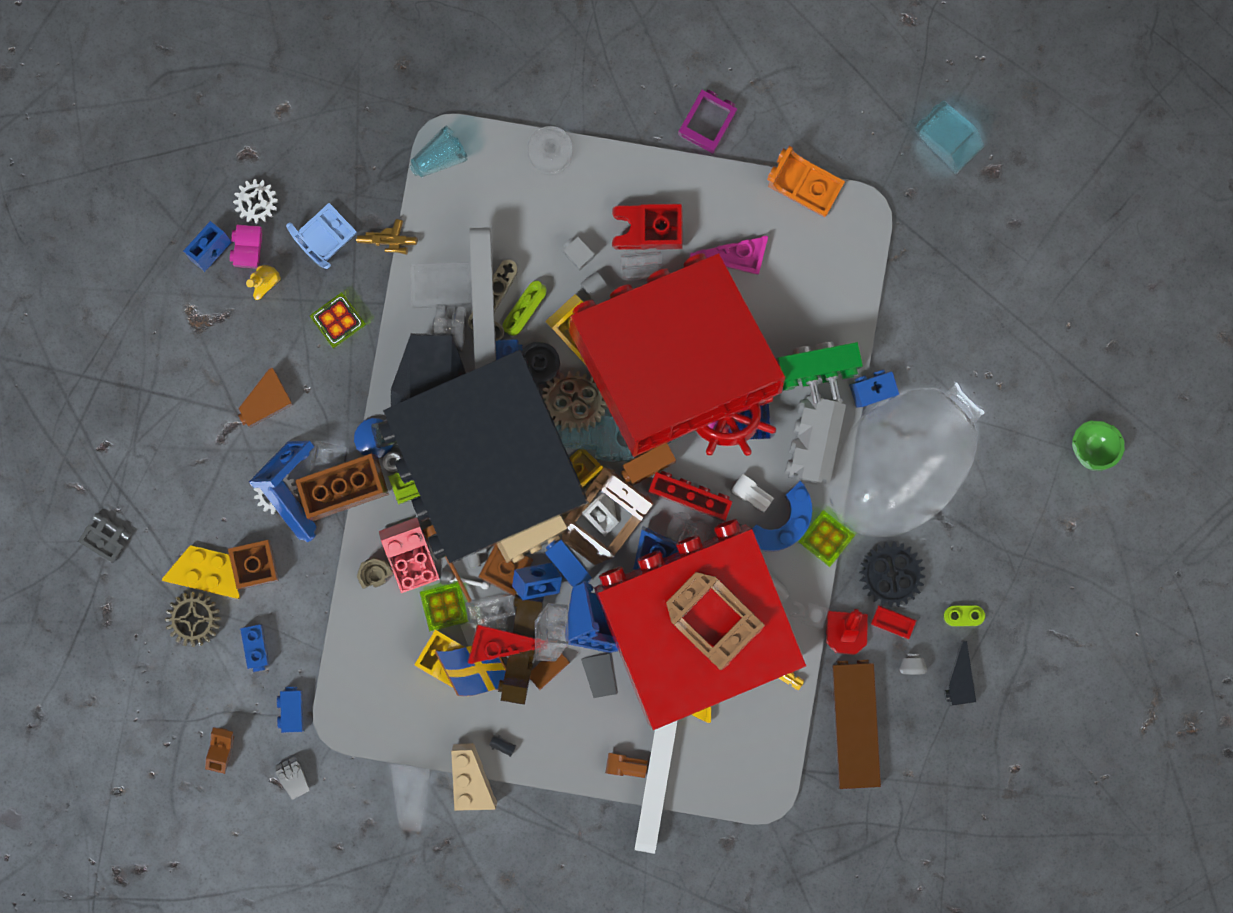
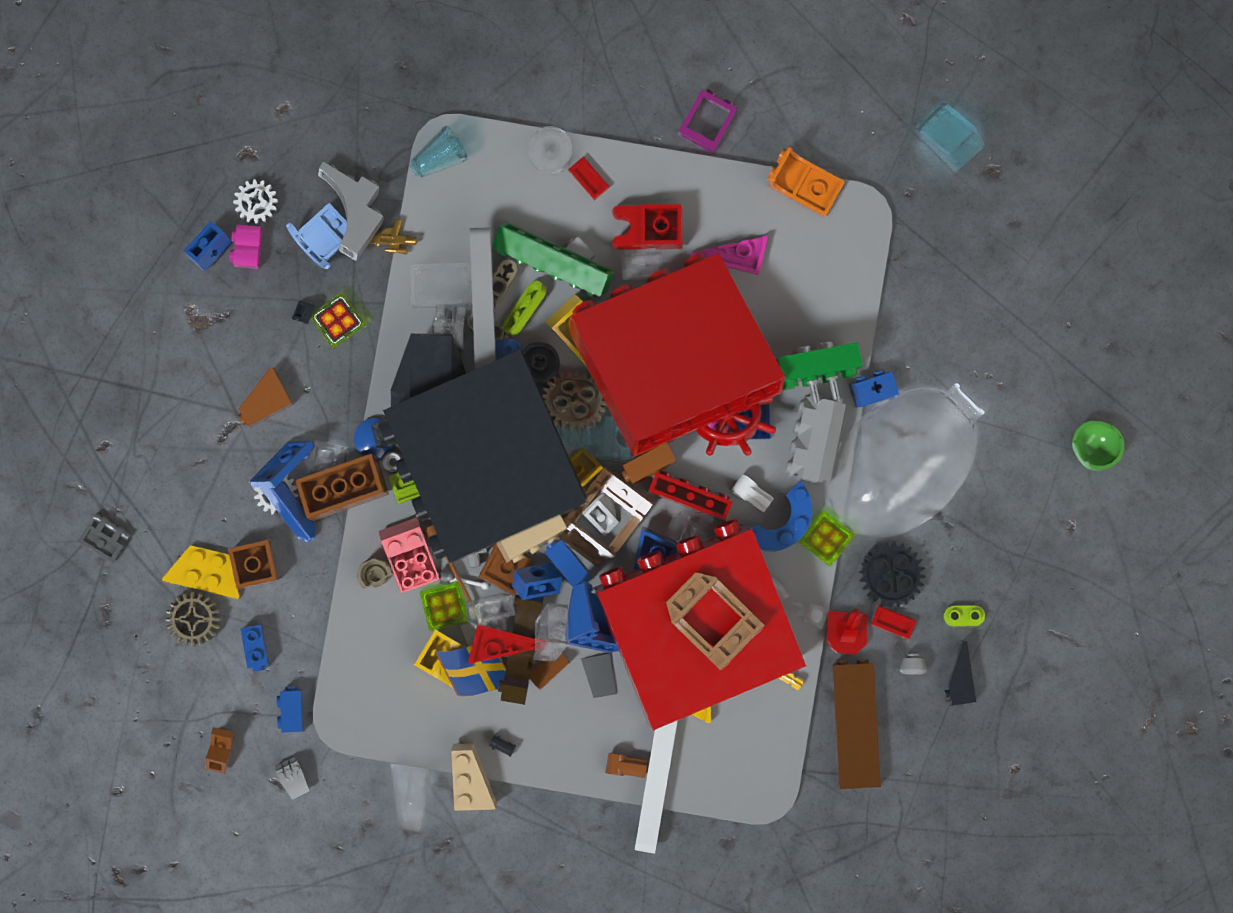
yellow animal [246,265,281,300] -> none
none -> black tile [292,300,315,325]
none -> light grey arch [318,162,383,261]
none -> brick [492,222,615,297]
none -> red tile [568,156,610,201]

